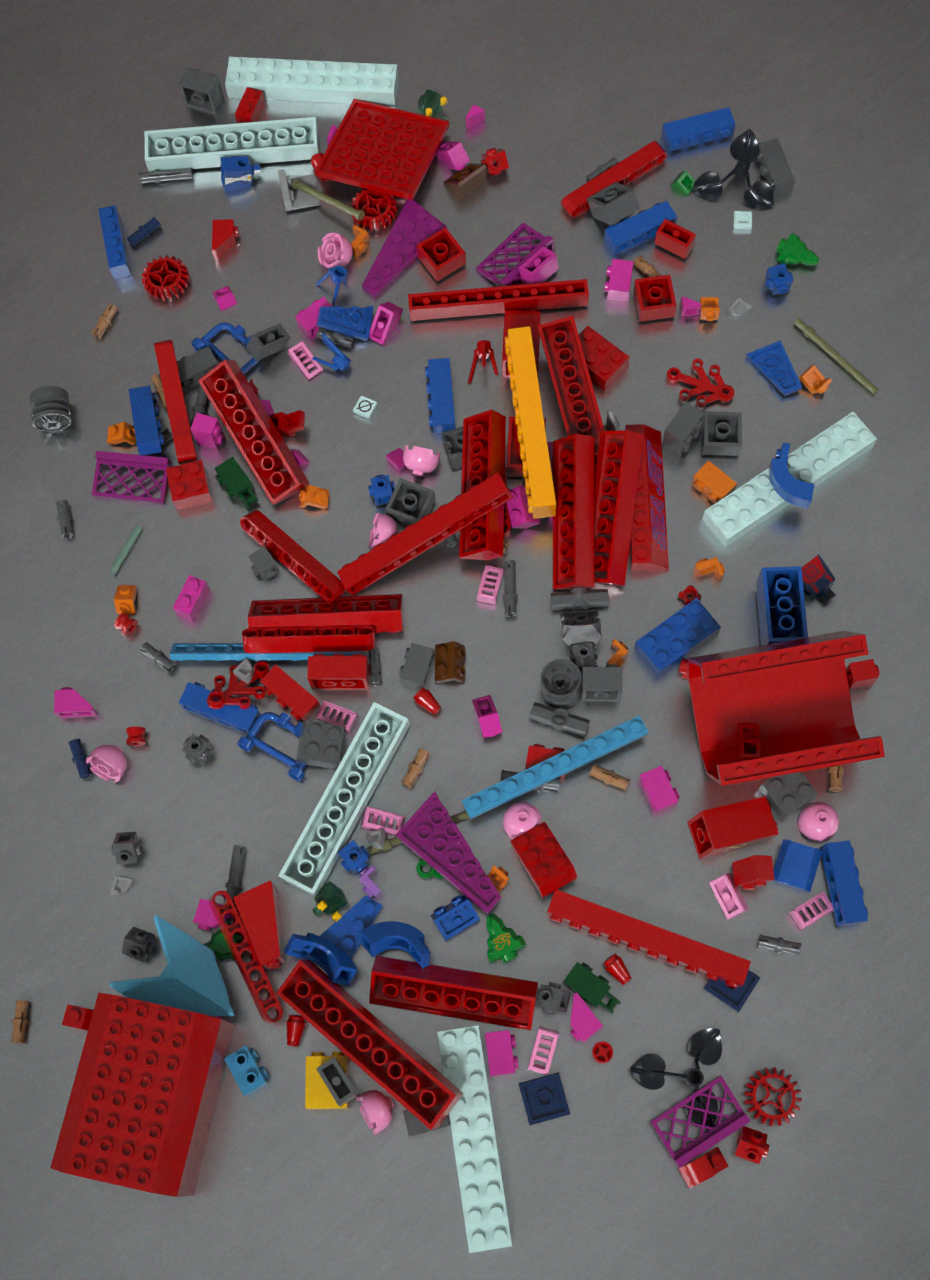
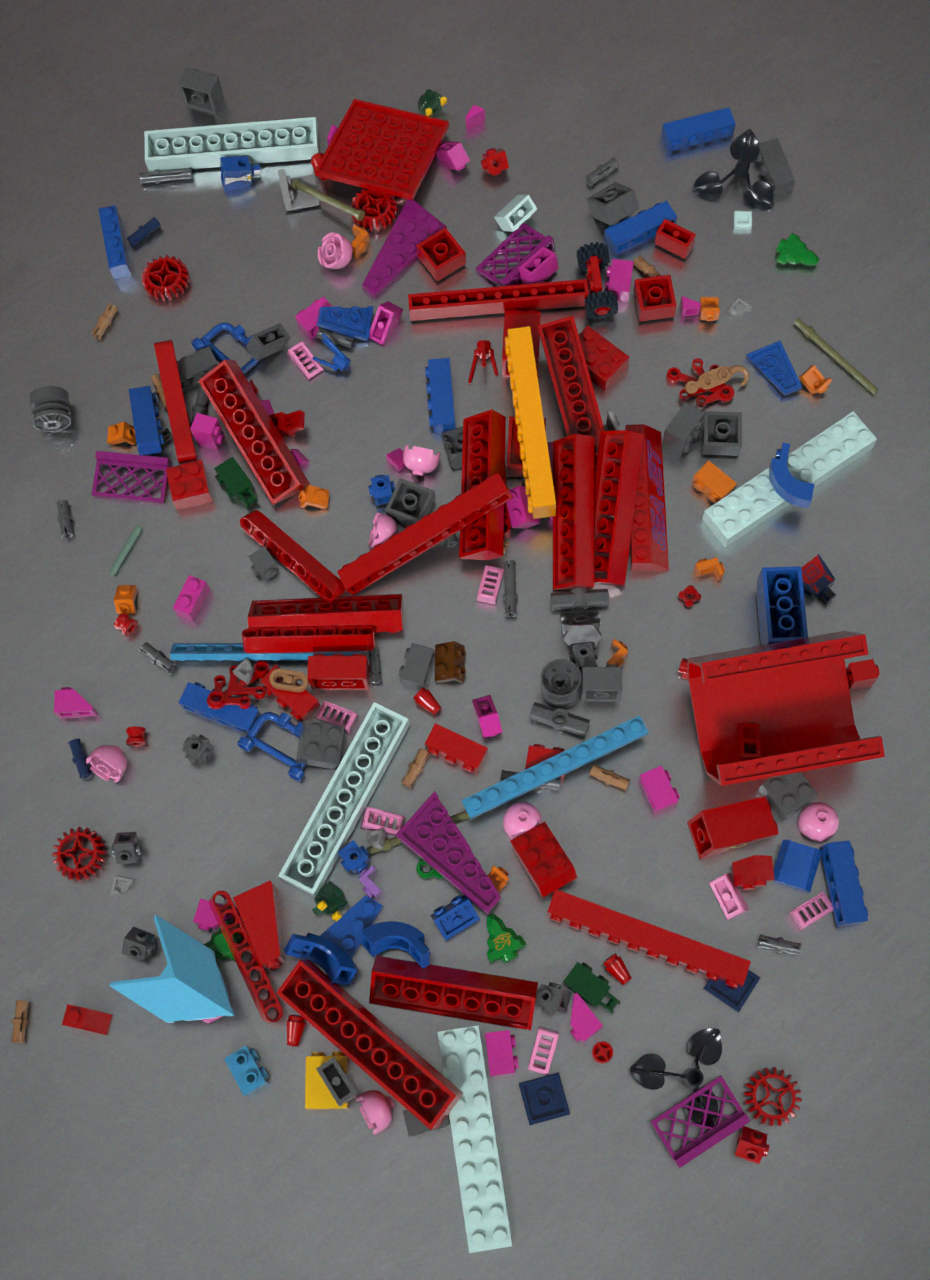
red panel [50,992,235,1197] -> none
red slope [212,219,239,260] -> none
dark pink slope [212,286,237,310] -> none
light aqua brick [225,57,398,106] -> none
dark grey pin [225,845,246,907] -> none
red brick [234,87,266,123] -> none
blue plant [316,266,348,305] -> none
light aqua tile [353,396,378,420] -> none
reddish brown slope [443,163,487,201] -> none
red beam [561,141,668,218] -> none
blue brick [634,598,721,678] -> none
green slope [670,170,696,195] -> none
red brick [678,1147,729,1188] -> none
blue brick [765,263,793,295] -> none
medium nougat pin [828,765,844,792] -> none
none -> red gear [52,827,107,881]
none -> medium nougat plate [269,669,309,692]
none -> red brick [424,723,488,773]
none -> light aqua brick [494,195,537,232]
none -> black plate [576,242,618,320]
none -> medium nougat piece [685,365,749,394]

